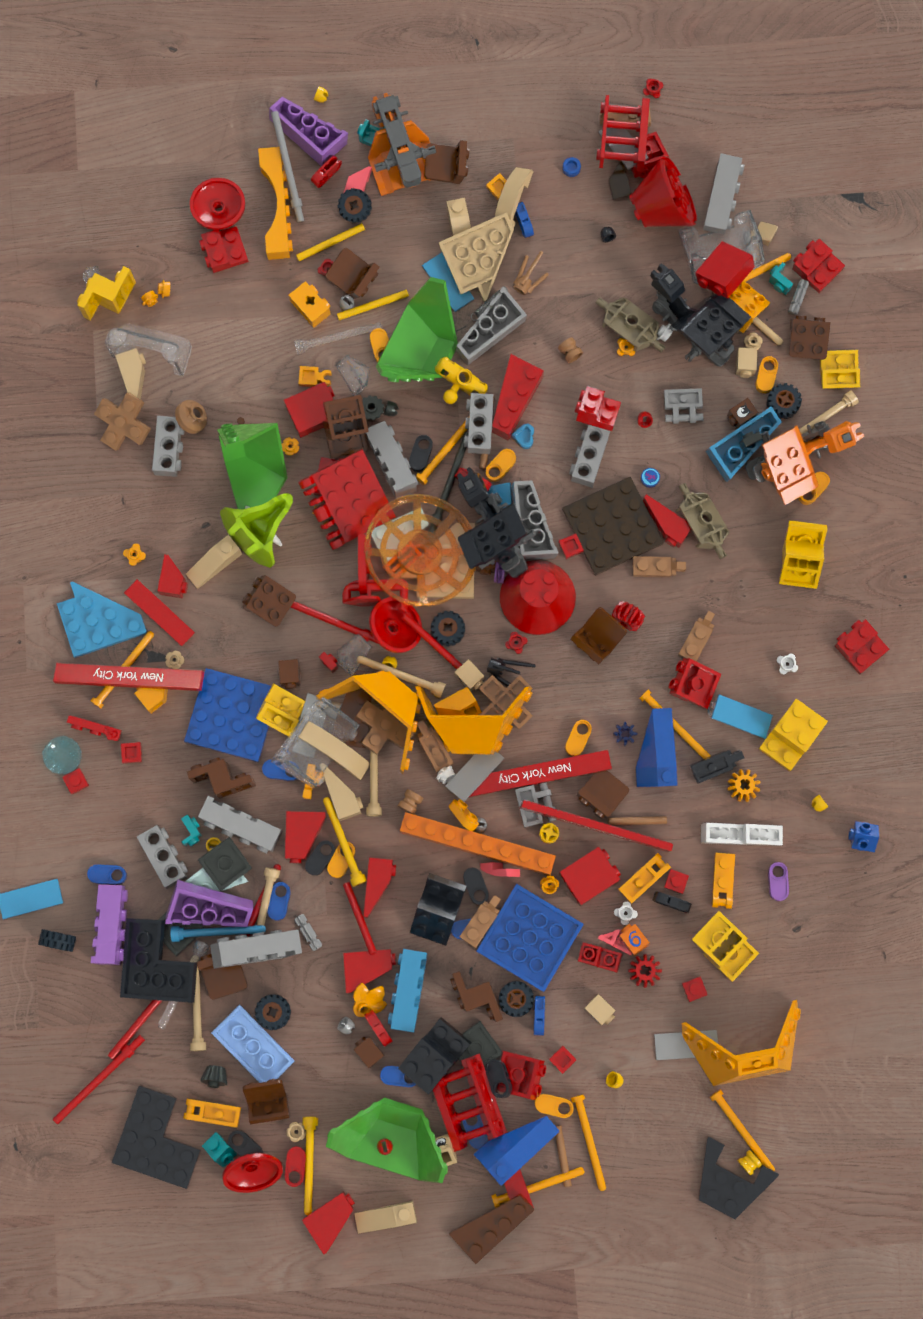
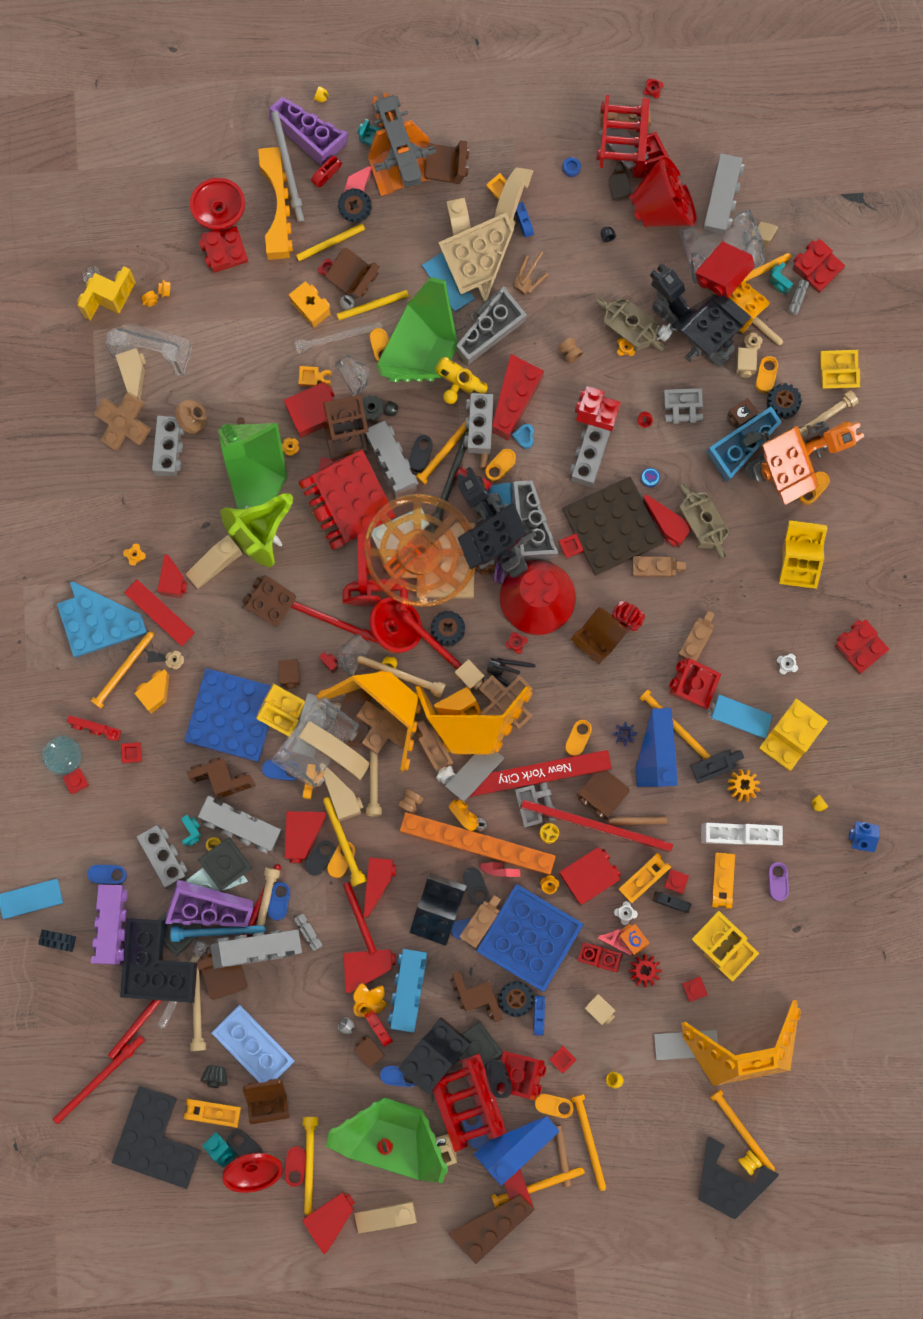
tile [53,663,204,691] -> none
black wheel [255,994,291,1030] -> none
tan plate [286,1122,306,1142] -> none
reddish brown bracket [789,315,831,360] -> none

